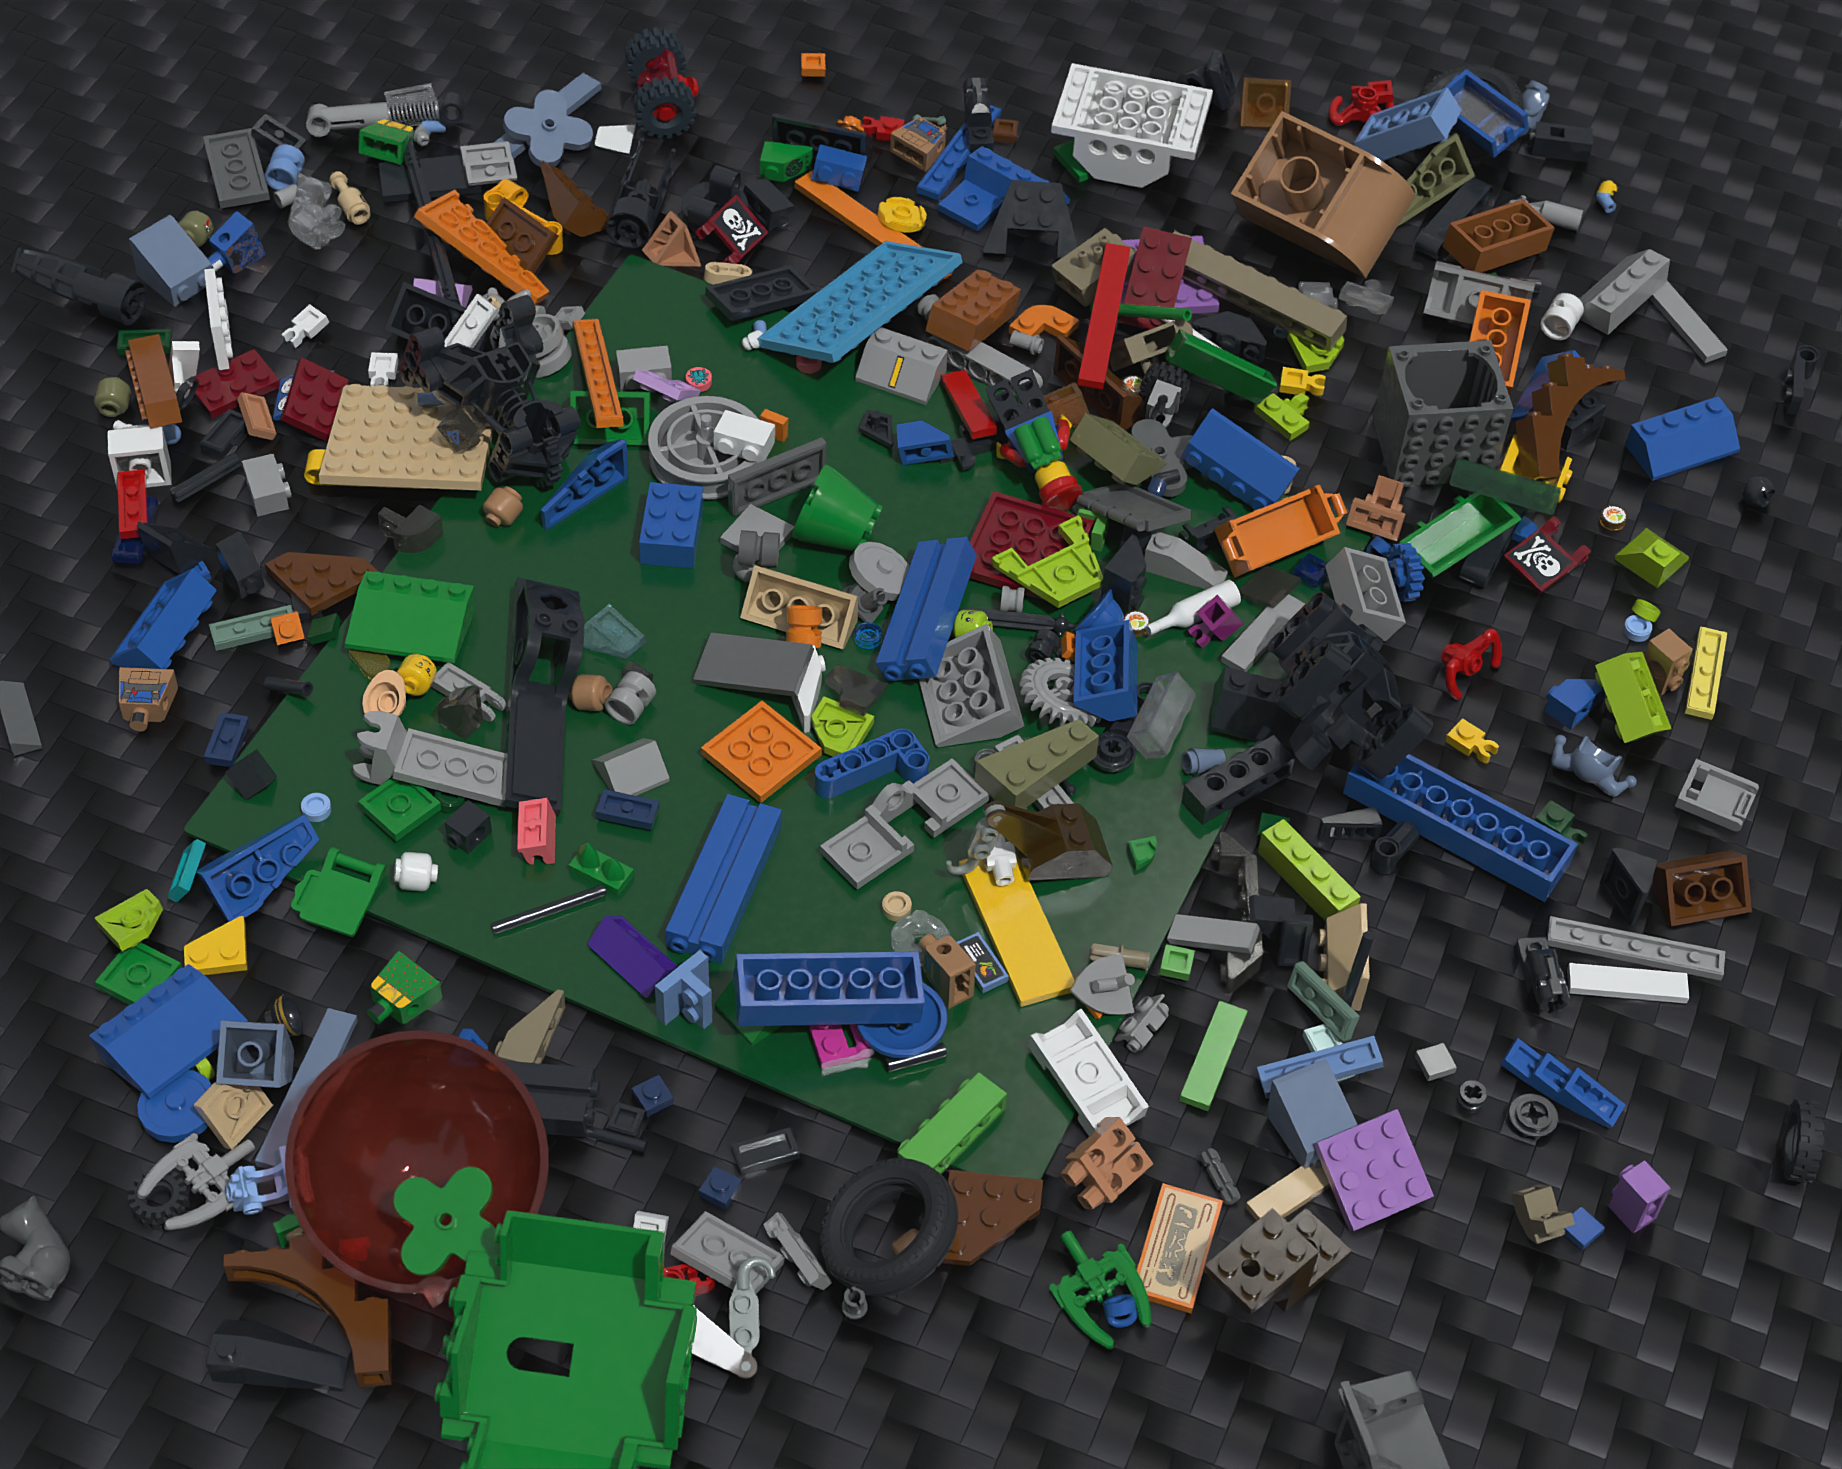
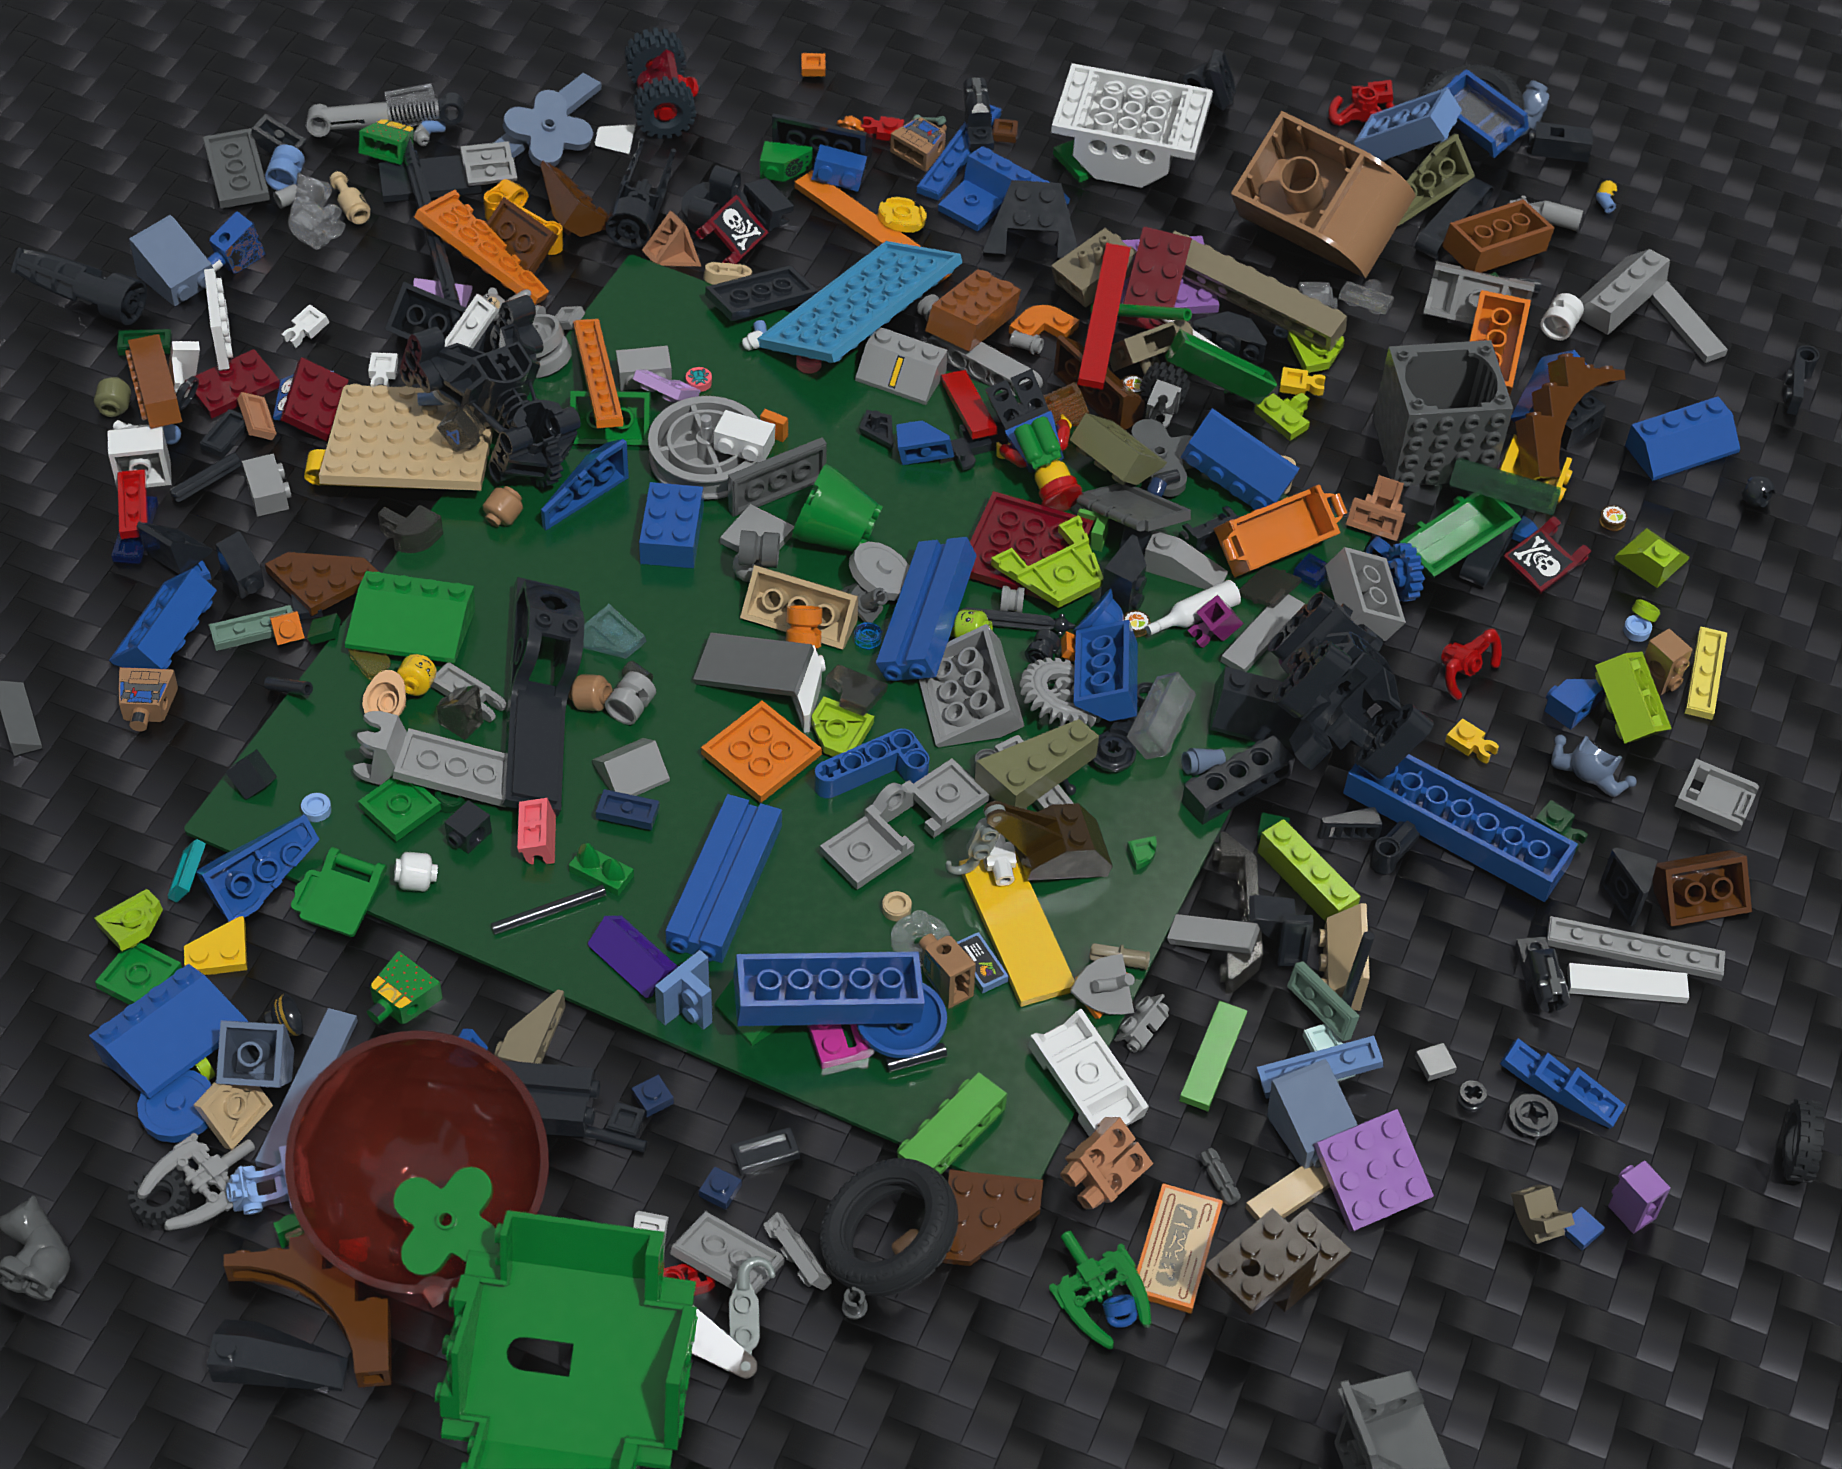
olive head [178,211,214,248] -> none
dark blue plate [204,712,250,767] -> none
bright green plate [1159,944,1195,981] -> none
clear orange slope [1240,78,1291,128] -> none

